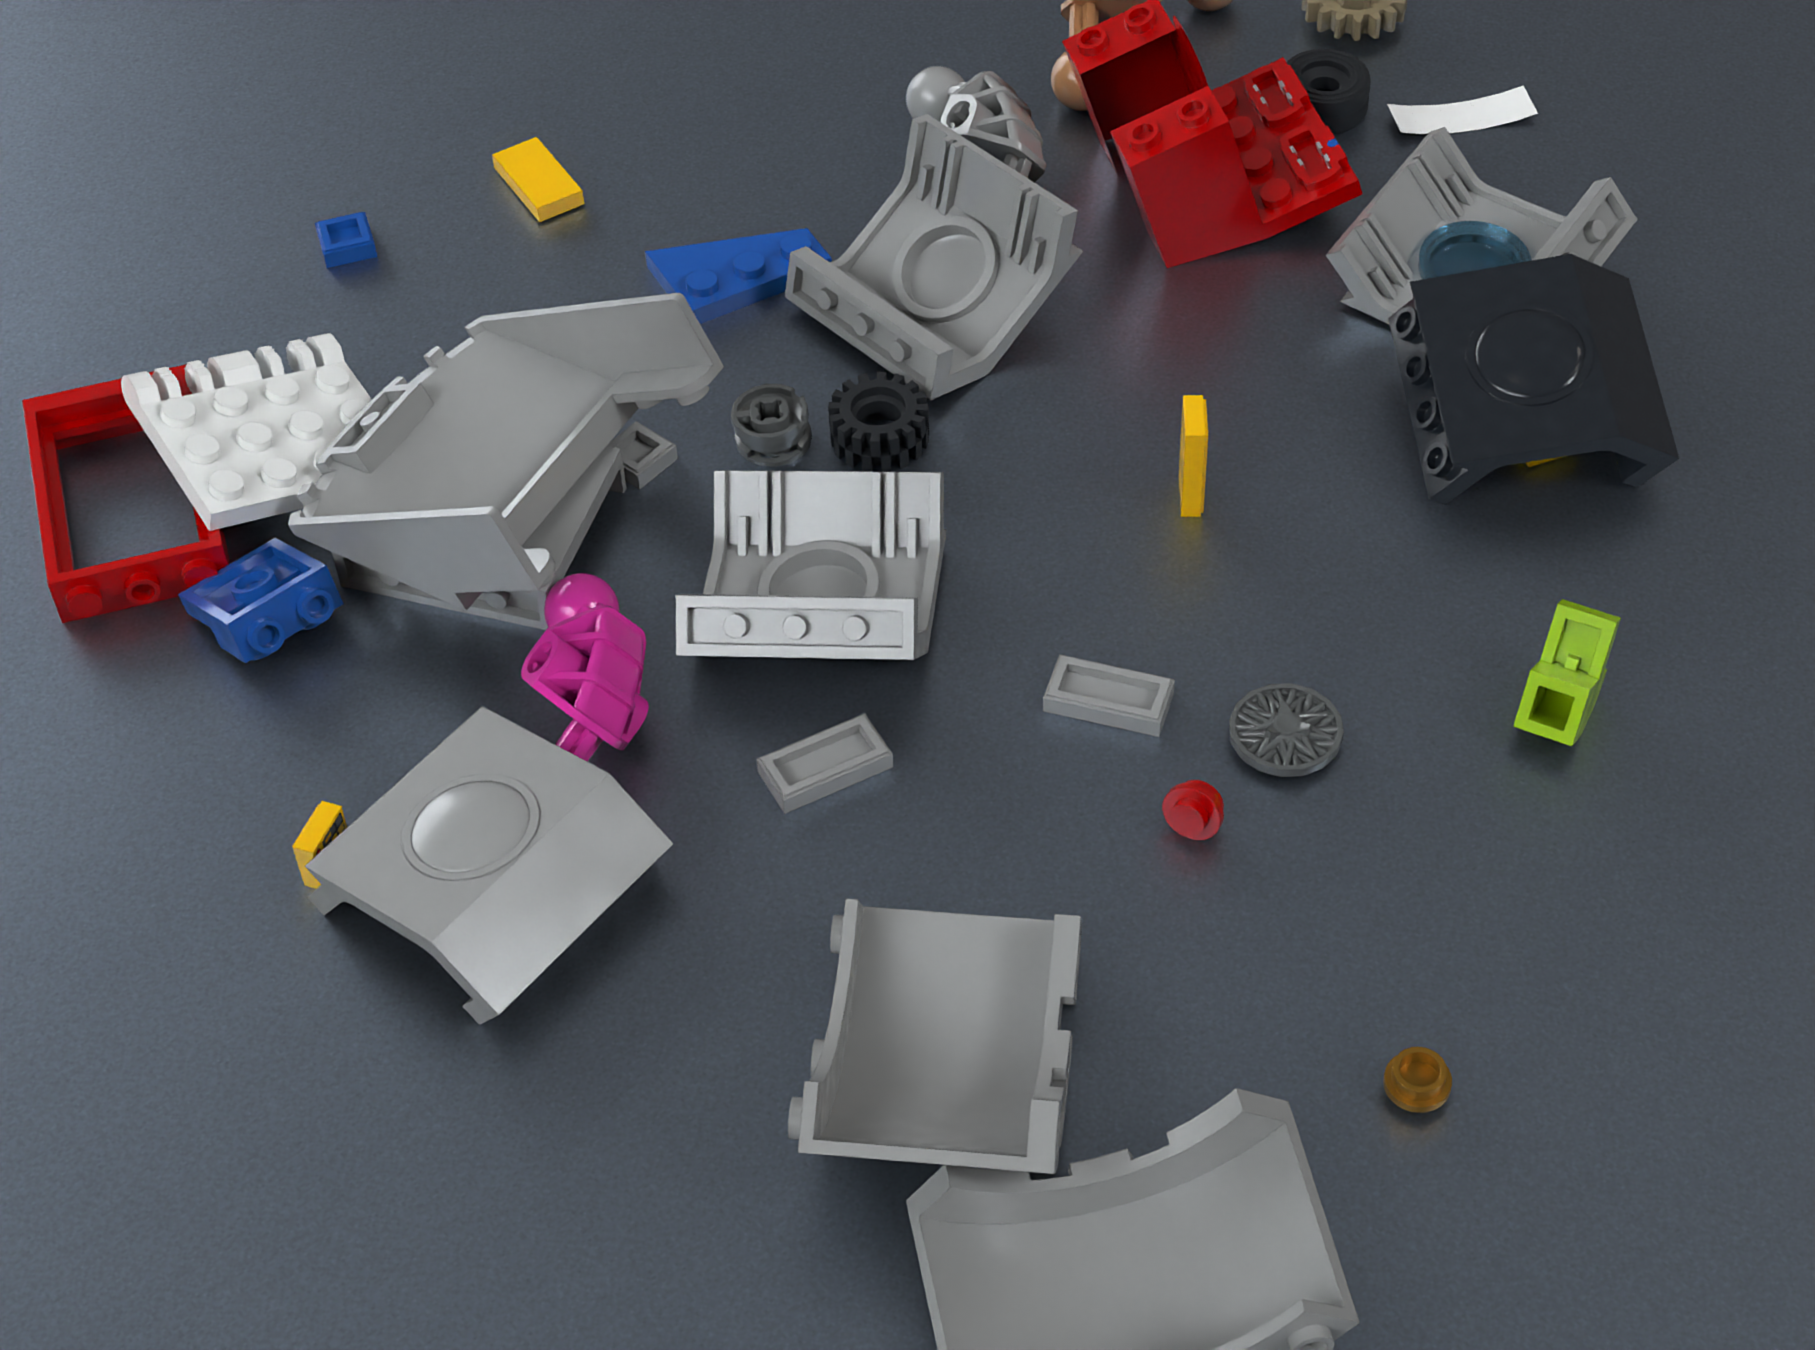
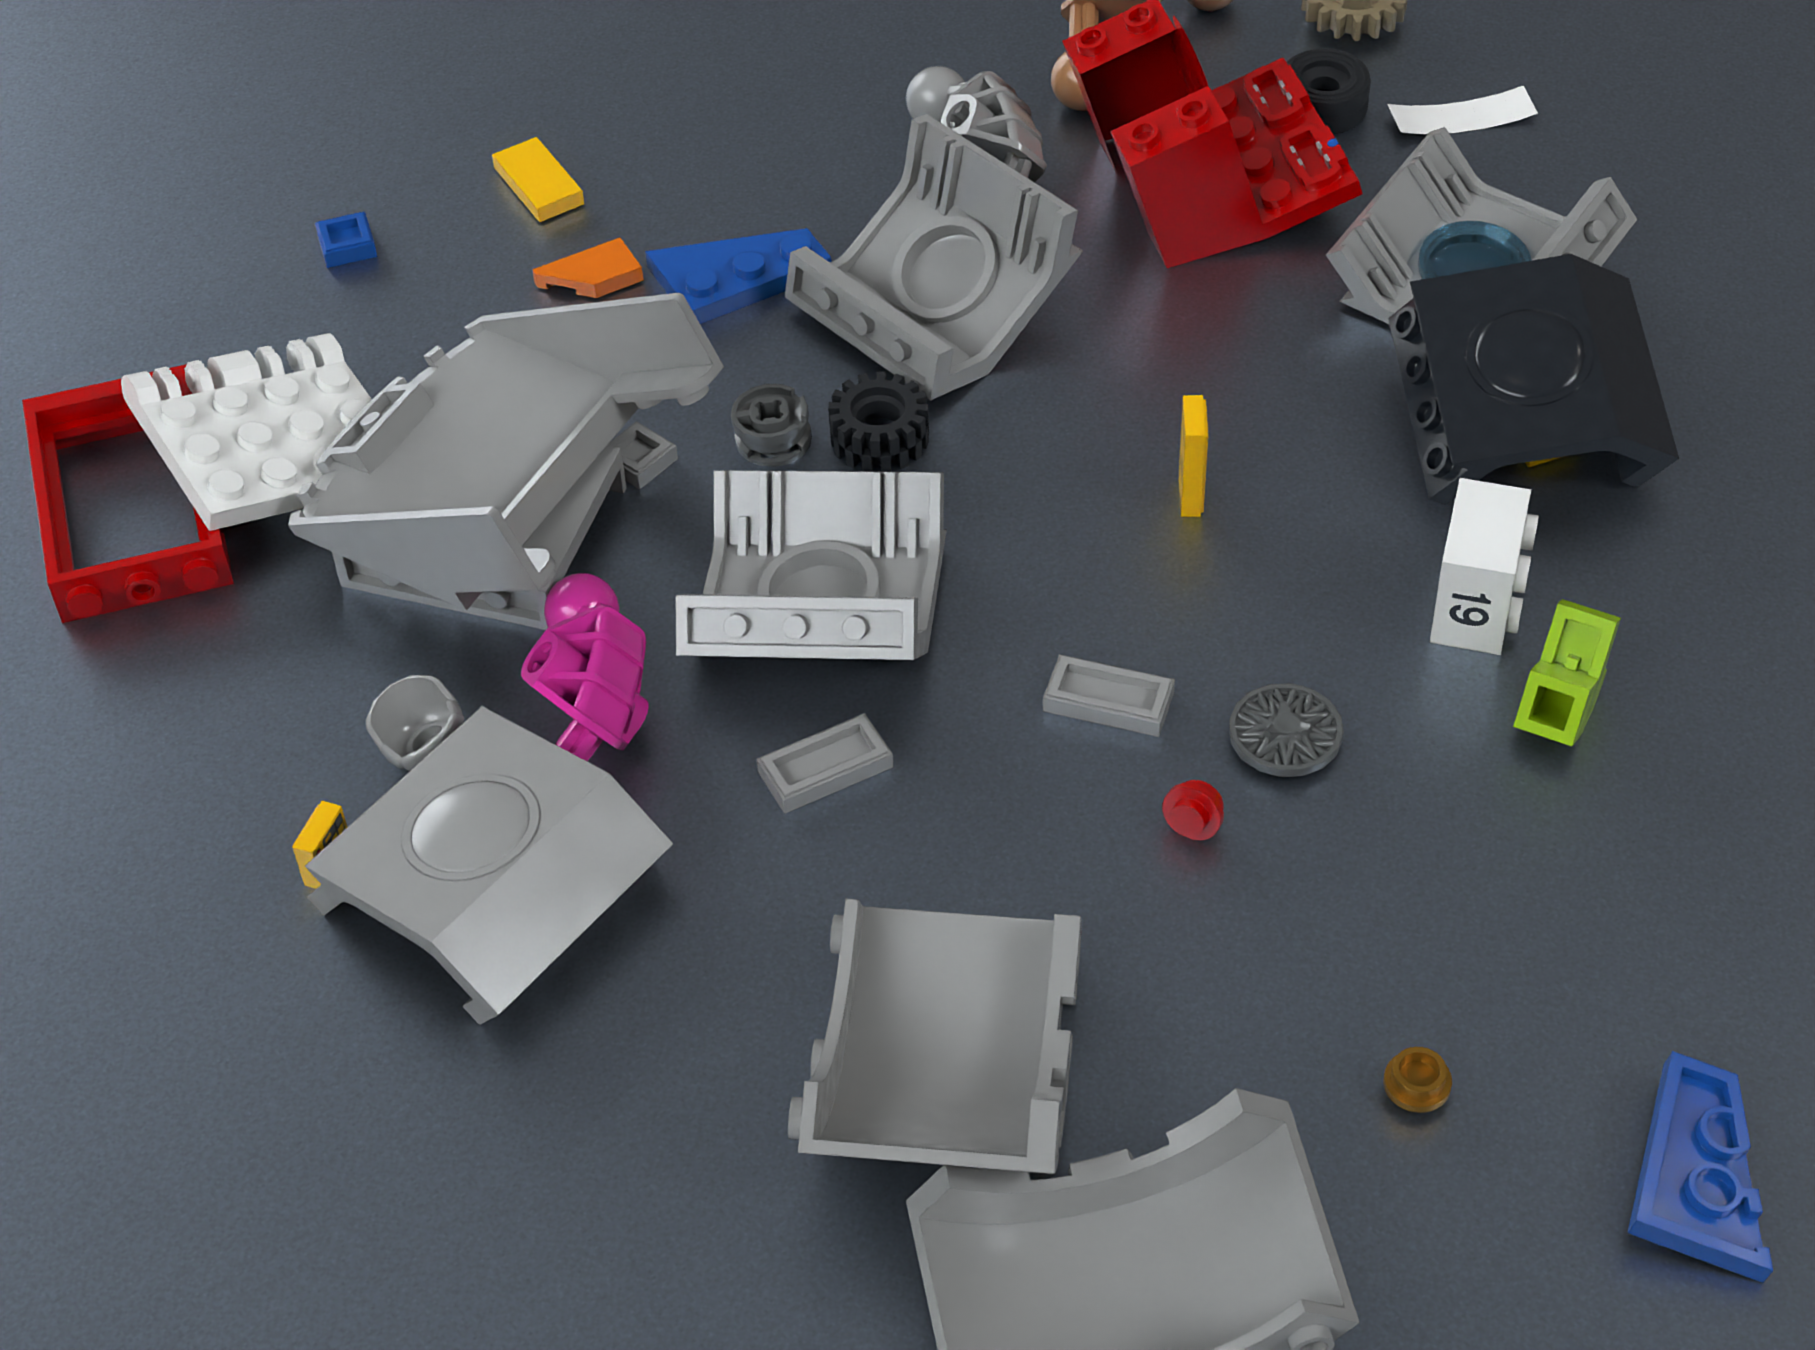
blue plate [178,537,344,663] -> none
none -> light grey hair [366,675,464,771]
none -> orange tile [532,237,644,298]
none -> white brick [1430,478,1539,655]
none -> blue wing [1628,1051,1773,1283]

